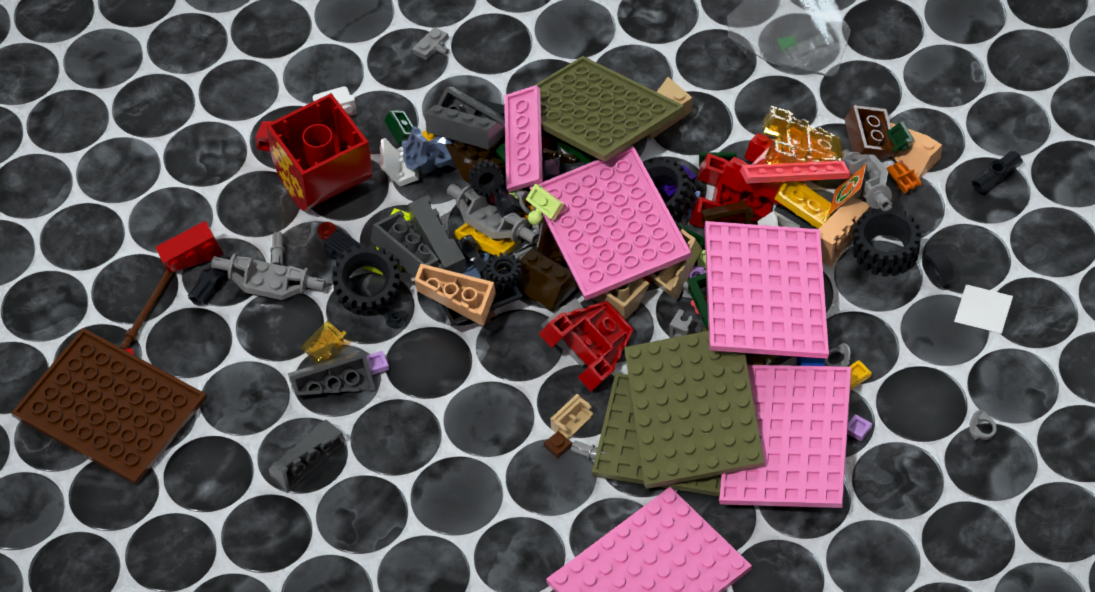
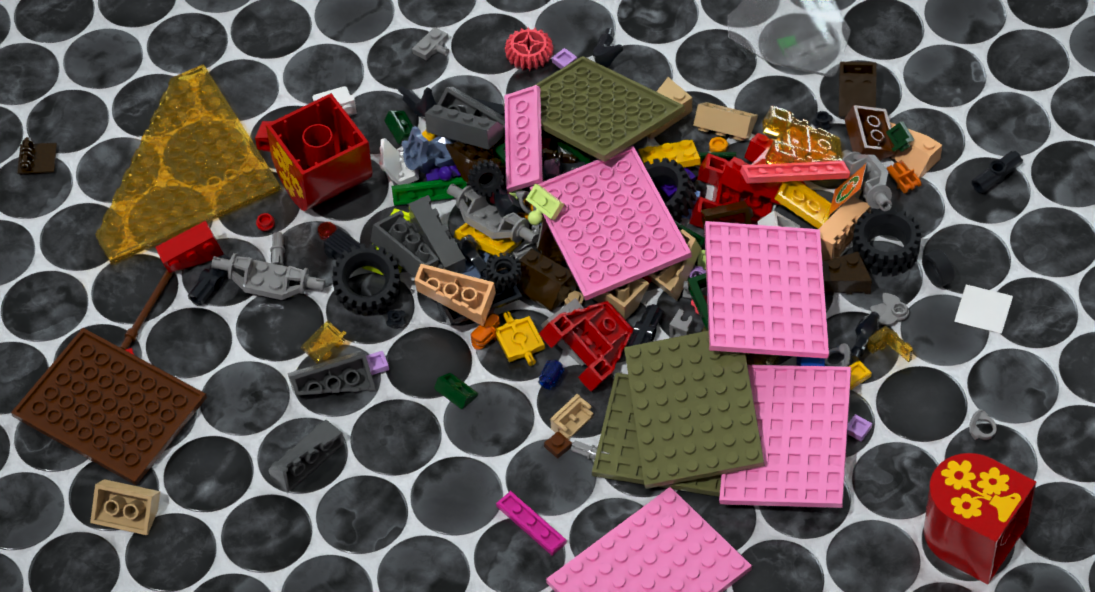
none -> dark brown hinge [17,137,57,174]
none -> tan slope [90,479,161,535]
none -> clear yellow plate [95,64,281,265]
none -> red plate [256,213,275,231]
none -> green plate [391,177,467,205]
none -> black animal [398,86,437,118]
none -> dark purple plate [426,165,461,181]
none -> dark green slope [434,373,478,409]
none -> orange arm [470,314,500,350]
none -> yellow plate [495,311,545,366]
none -> dark pink tile [496,491,567,556]
none -> coral gear [505,27,553,71]
none -> clear blue brick [538,360,564,390]
none -> lavender plate [552,48,577,69]
none -> tan plate [564,291,583,305]
none -> black animal [593,28,623,68]
none -> black piece [628,304,663,346]
none -> yellow plate [638,140,701,168]
none -> tan slope [693,102,758,141]
none -> light orange tile [709,137,728,152]
none -> black plate [812,111,833,129]
none -> dark brown wedge [822,252,872,295]
none -> dark brown slope [839,62,876,118]
none -> black animal [851,312,881,361]
none -> clear yellow bracket [868,326,913,362]
none -> light grey plate [870,293,909,325]
none -> red brick [924,453,1037,585]

